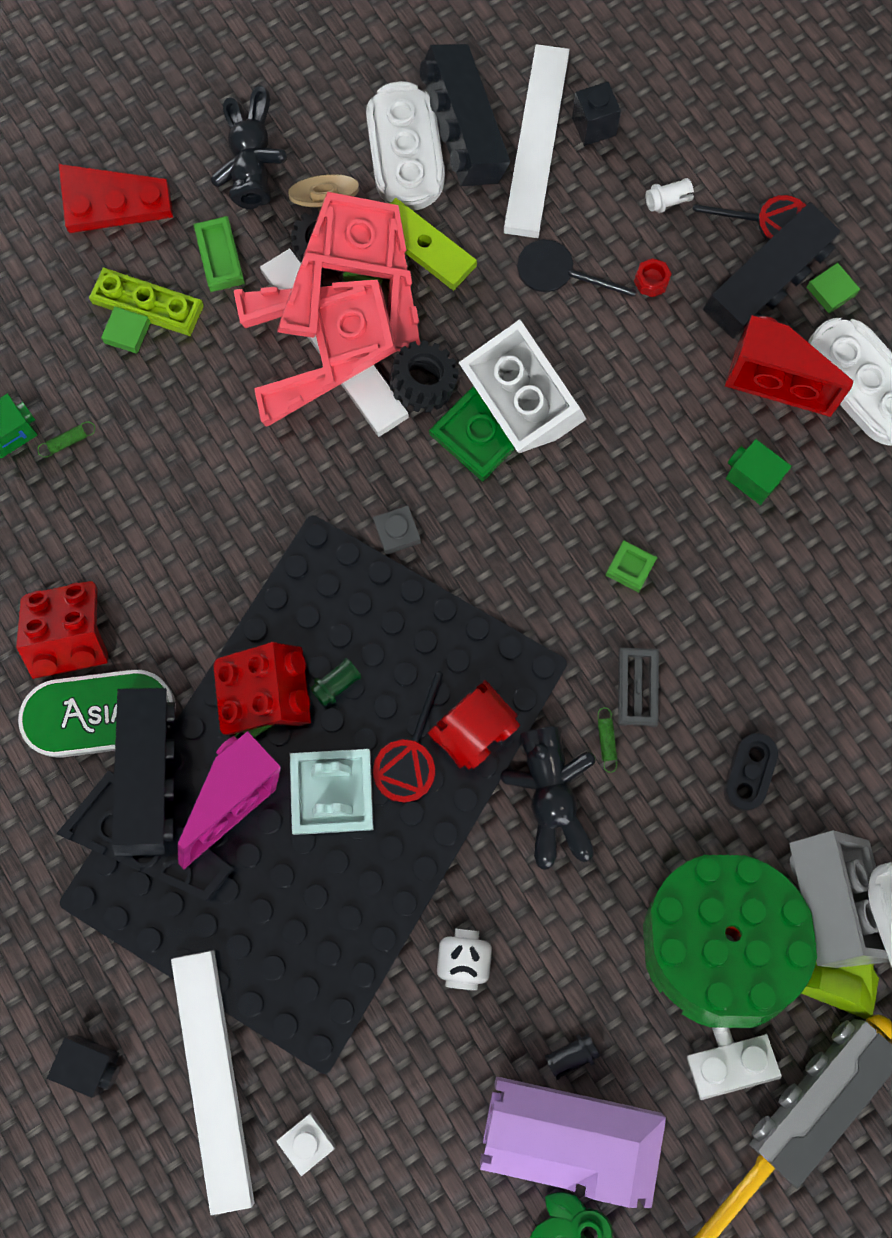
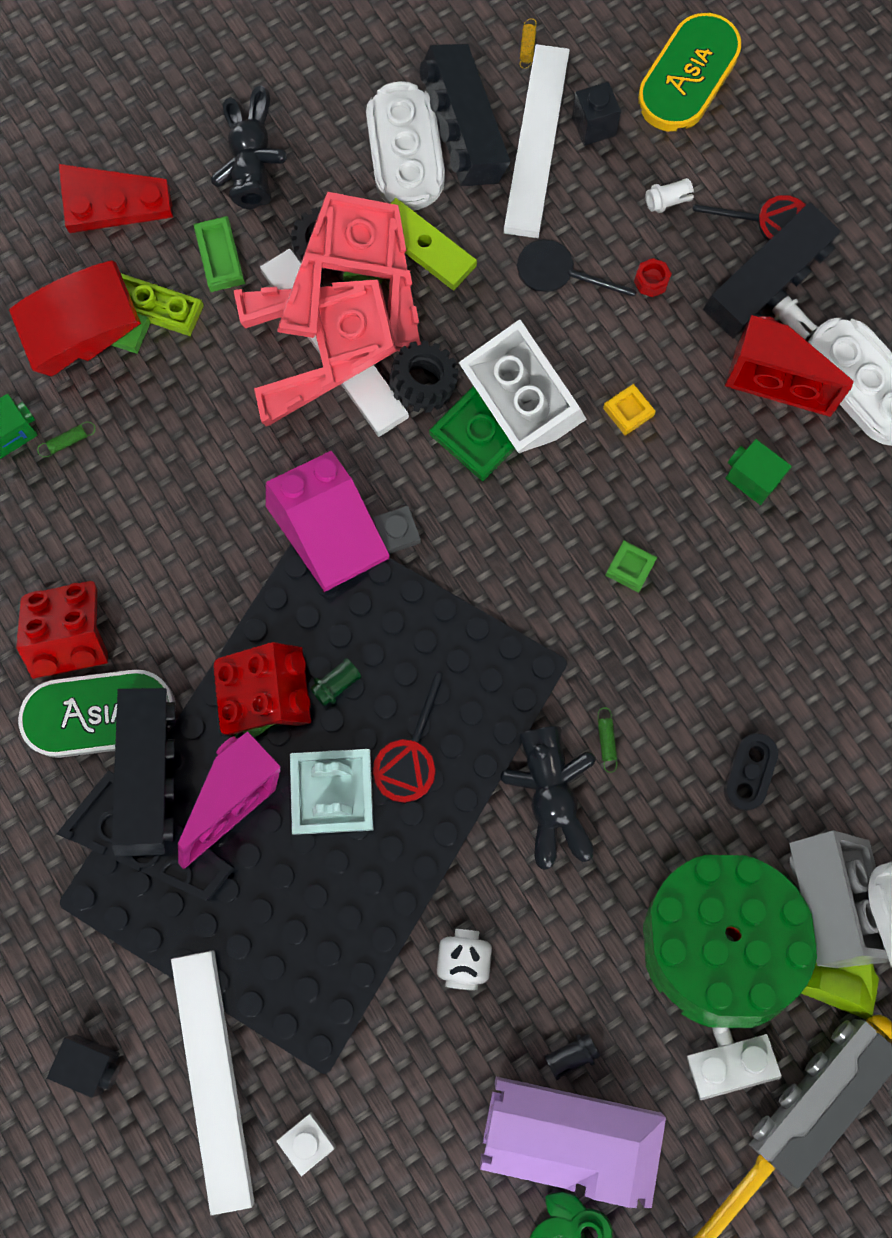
tan dish [288,174,359,212] -> none
red brick [427,679,520,770] -> none
dark grey tile [618,648,659,727] -> none
bright green tile [806,263,860,314] -> none
none -> red slope [9,260,141,377]
none -> dark pink slope [266,451,390,592]
none -> yellow piece [520,19,536,68]
none -> yellow tile [603,384,656,436]
none -> green tile [638,13,741,132]
none -> white pin [772,296,818,340]

